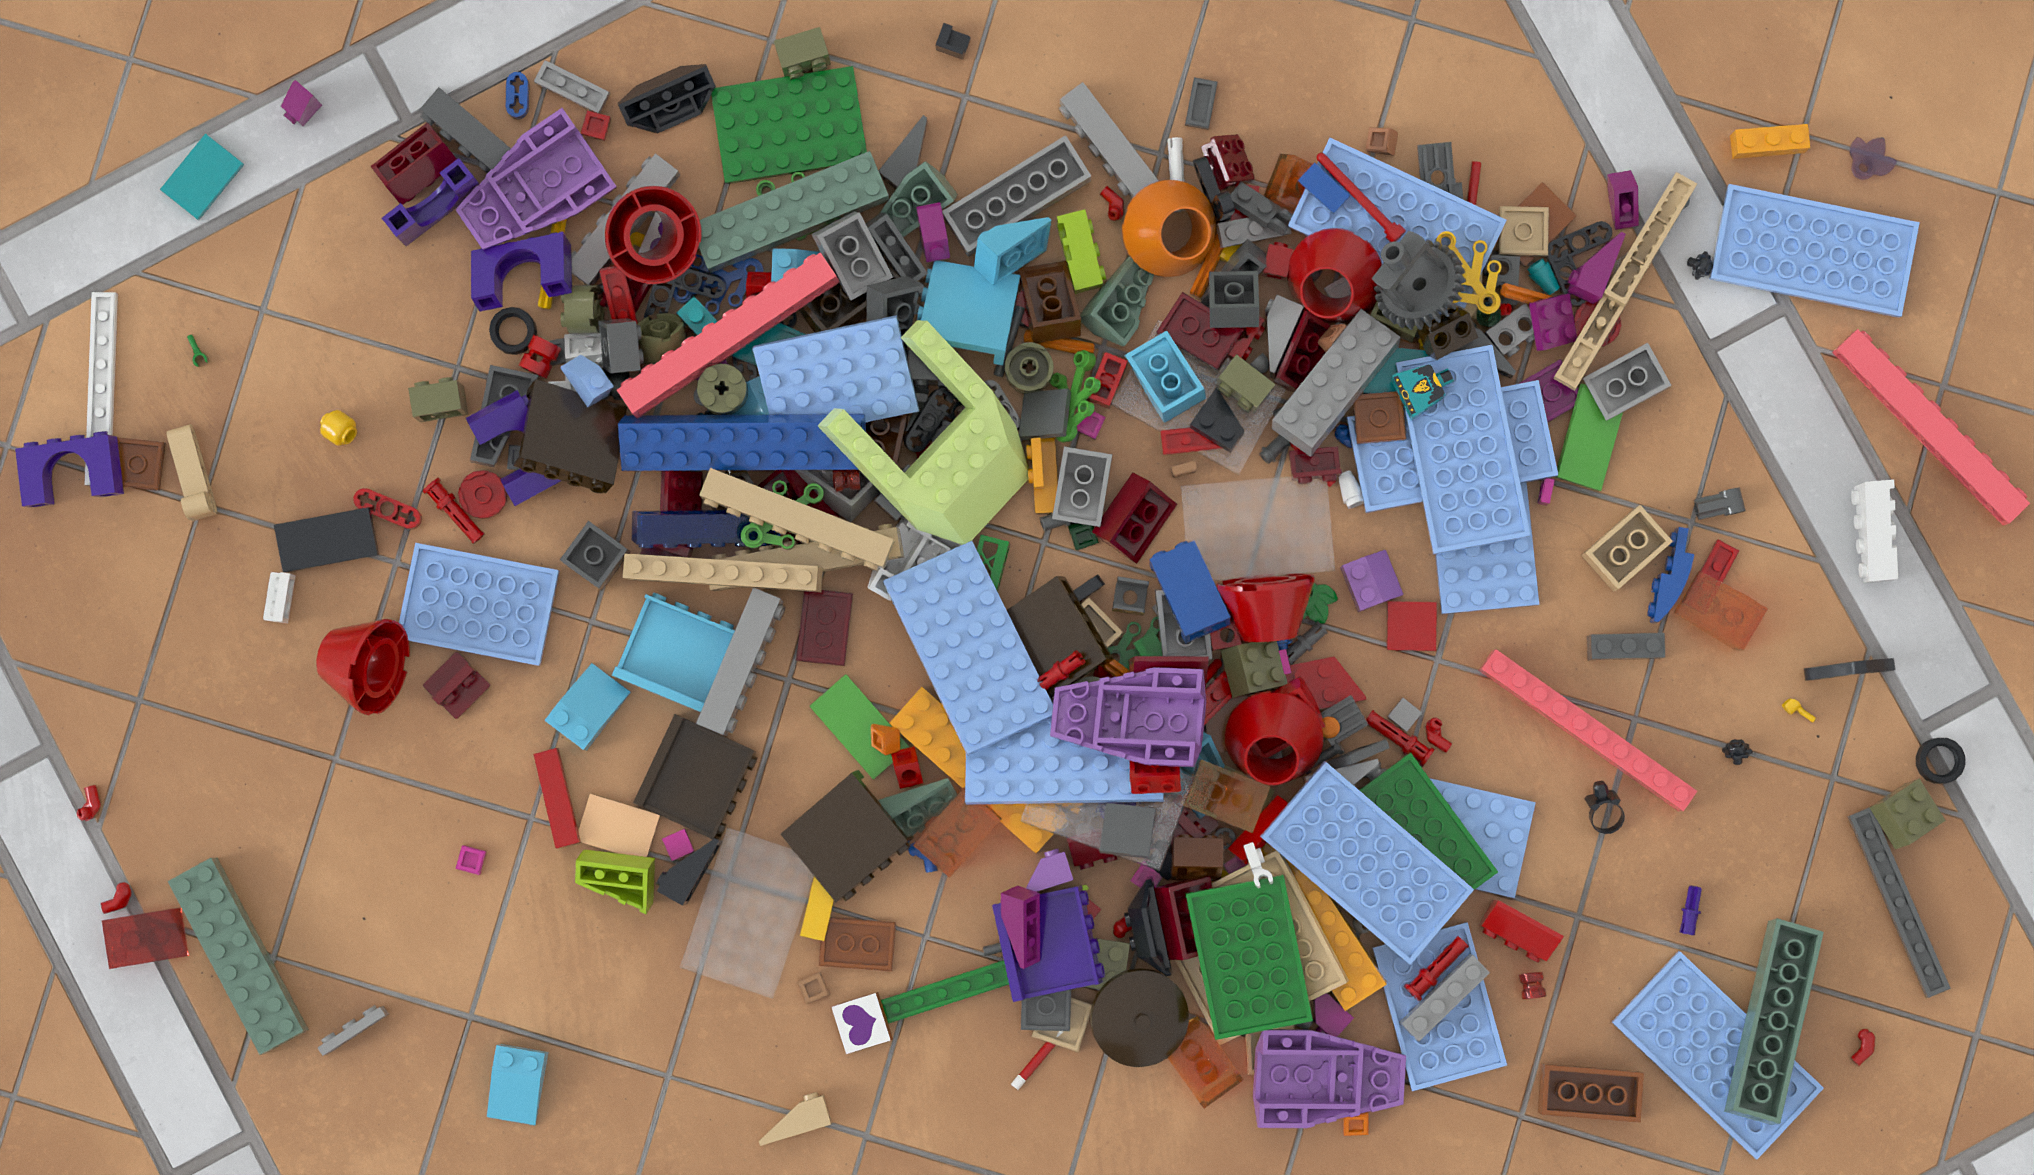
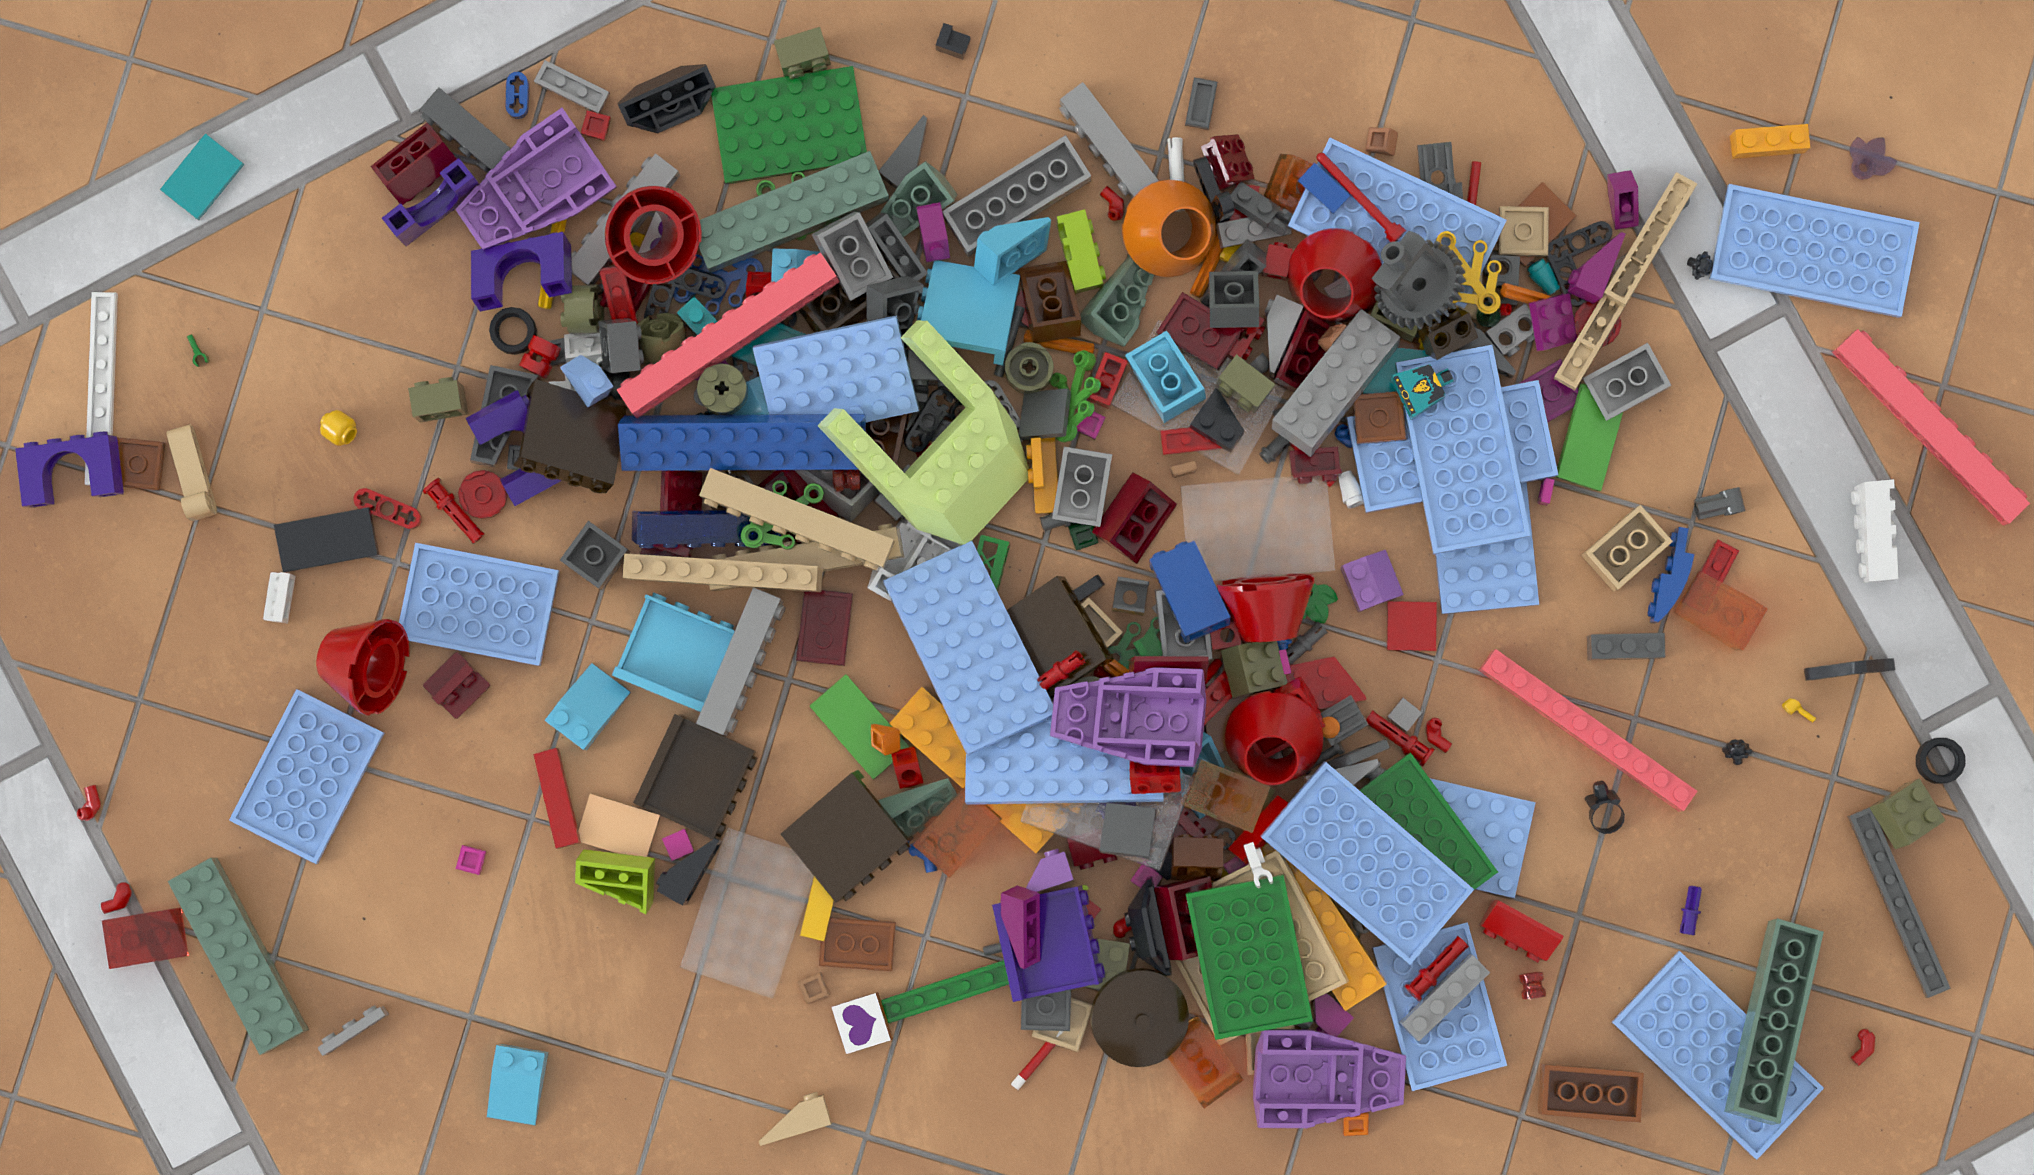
magenta slope [281,80,322,126] -> none
none -> light blue plate [229,689,385,864]

